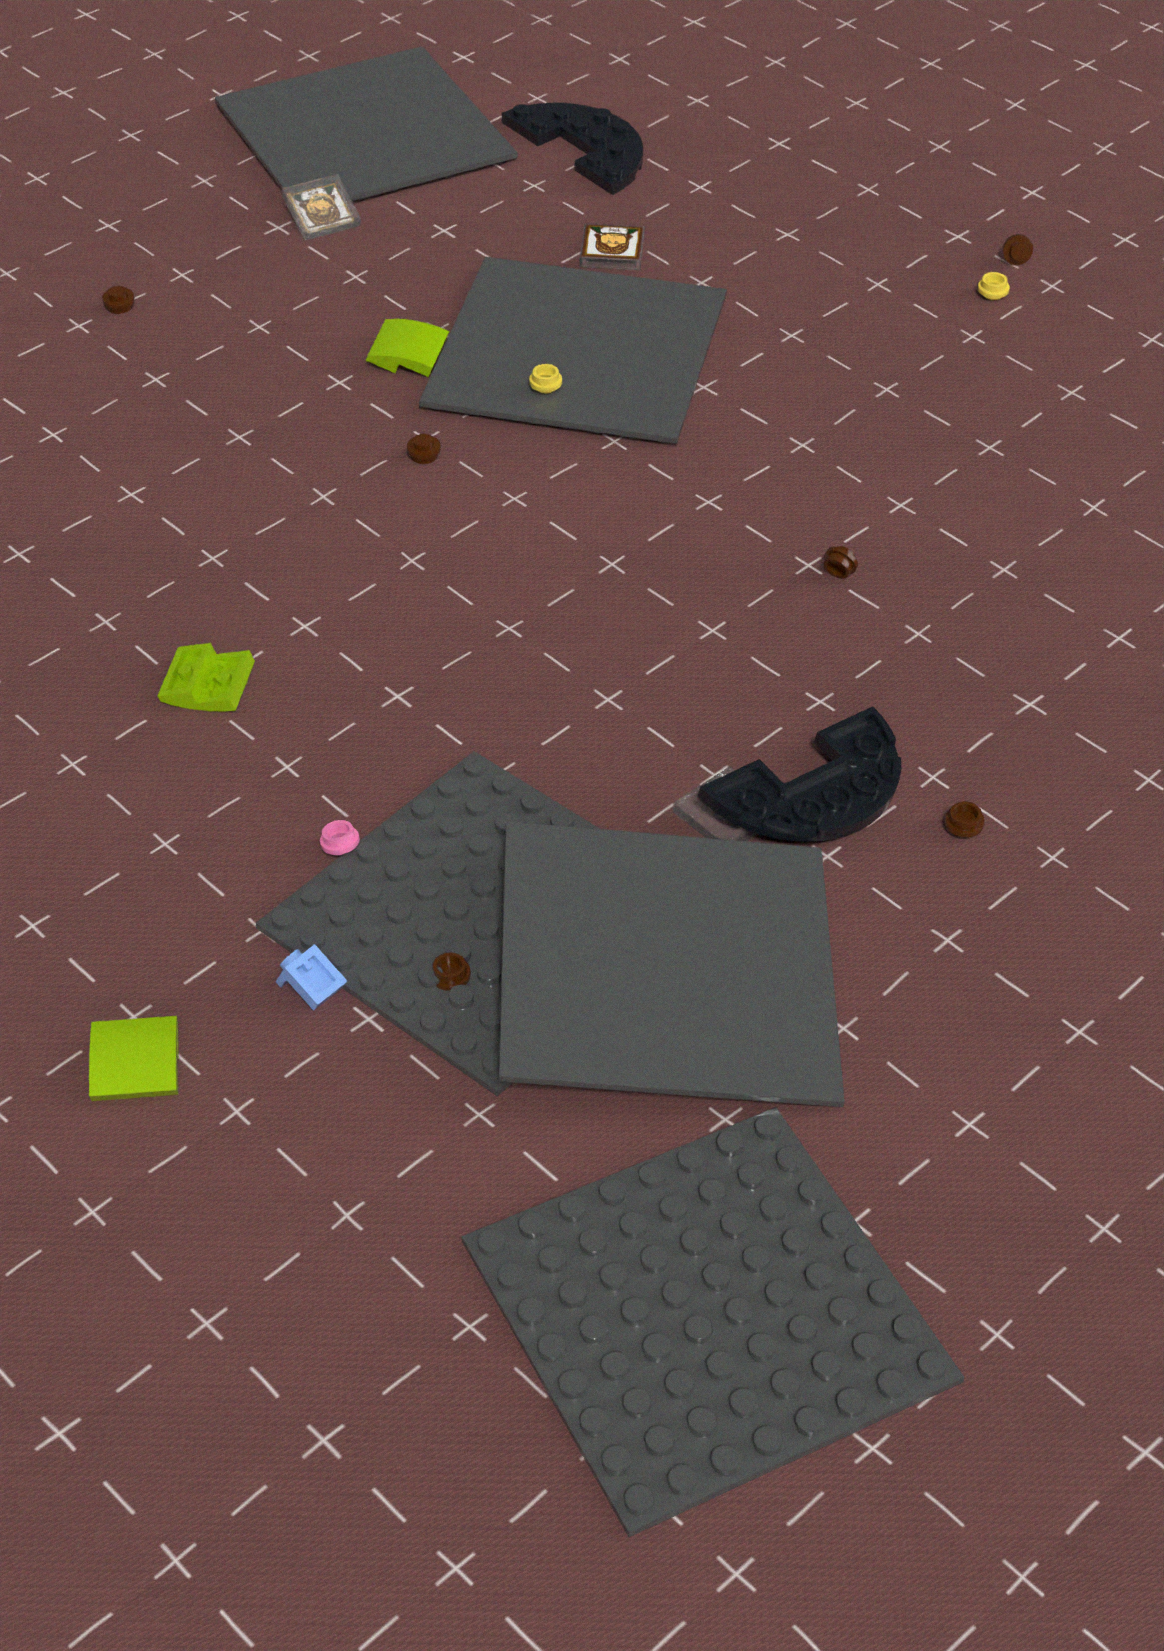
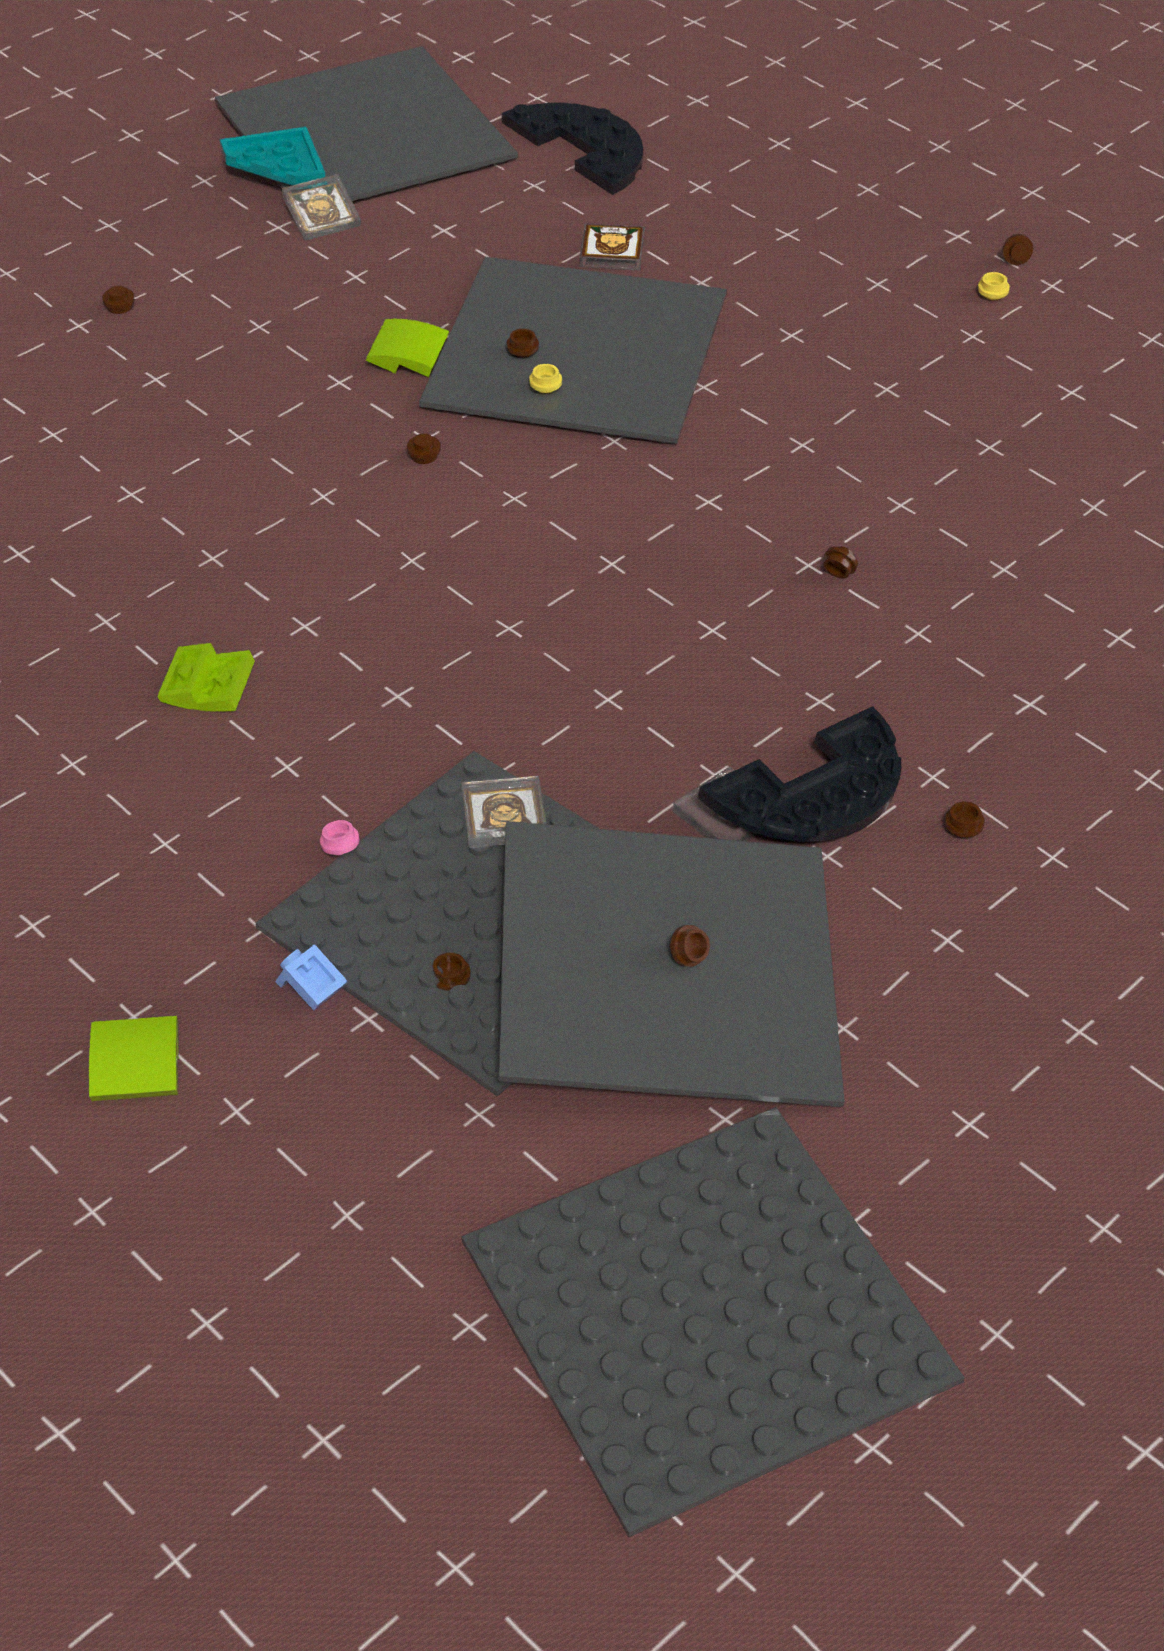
none -> teal plate [220,127,326,187]
none -> clear tile [461,776,546,848]
none -> reddish brown plate [507,328,539,358]
none -> reddish brown plate [670,925,710,967]

